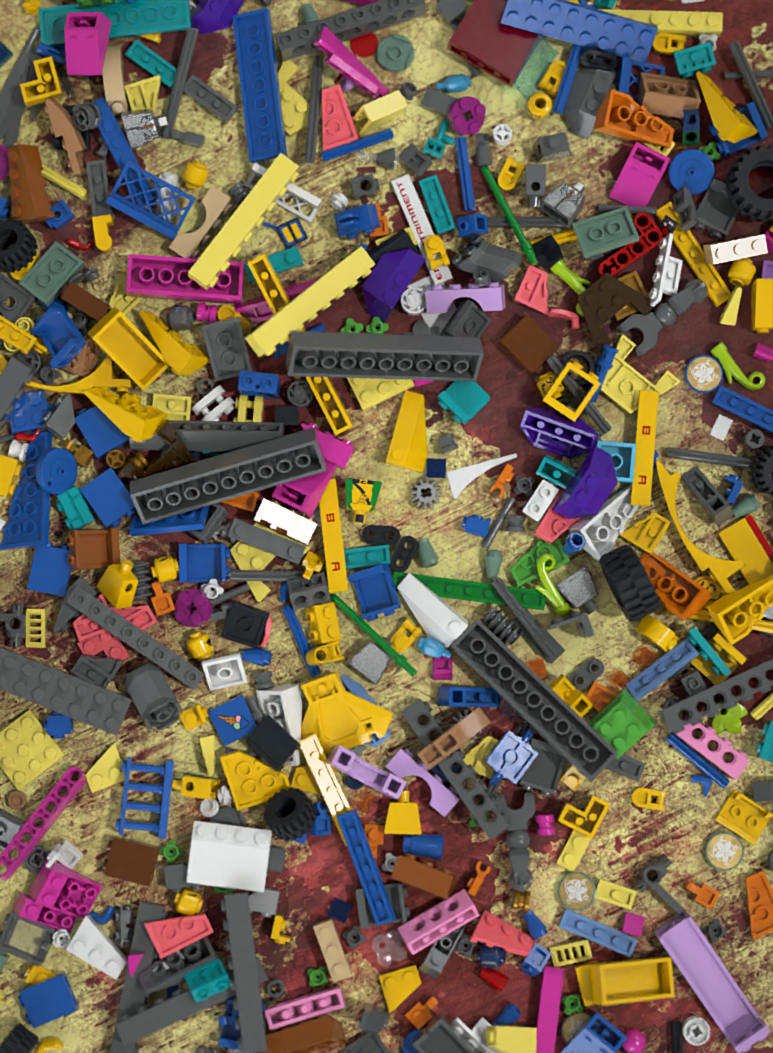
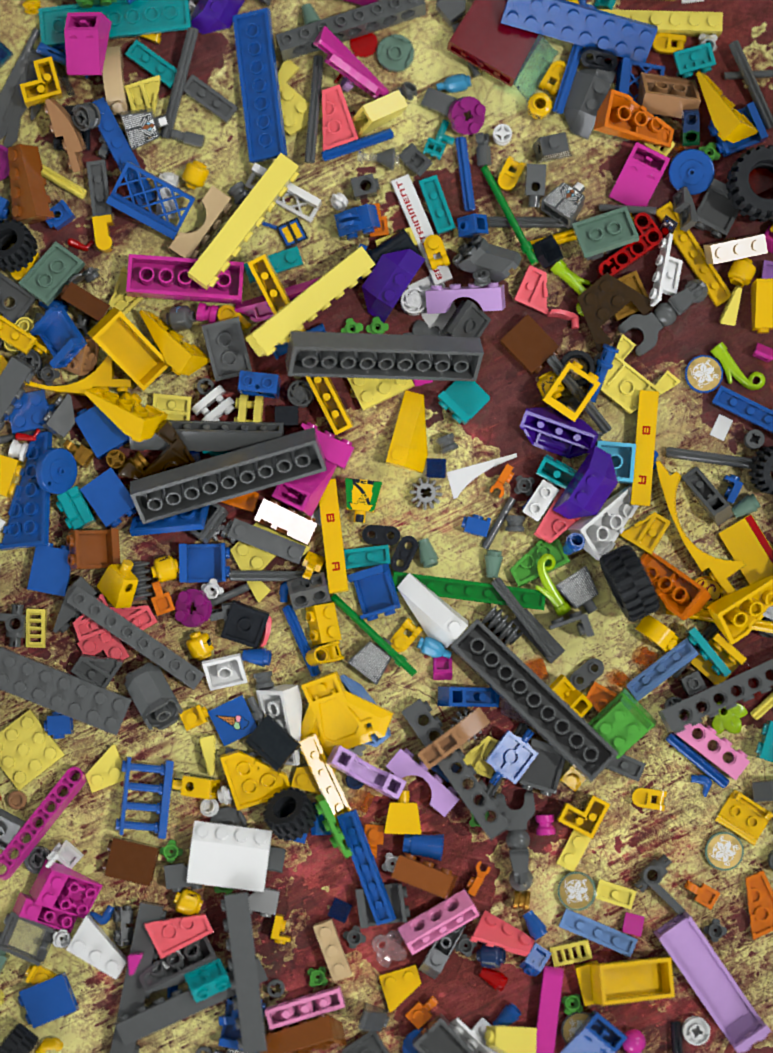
none -> bright green wing [314,794,353,858]

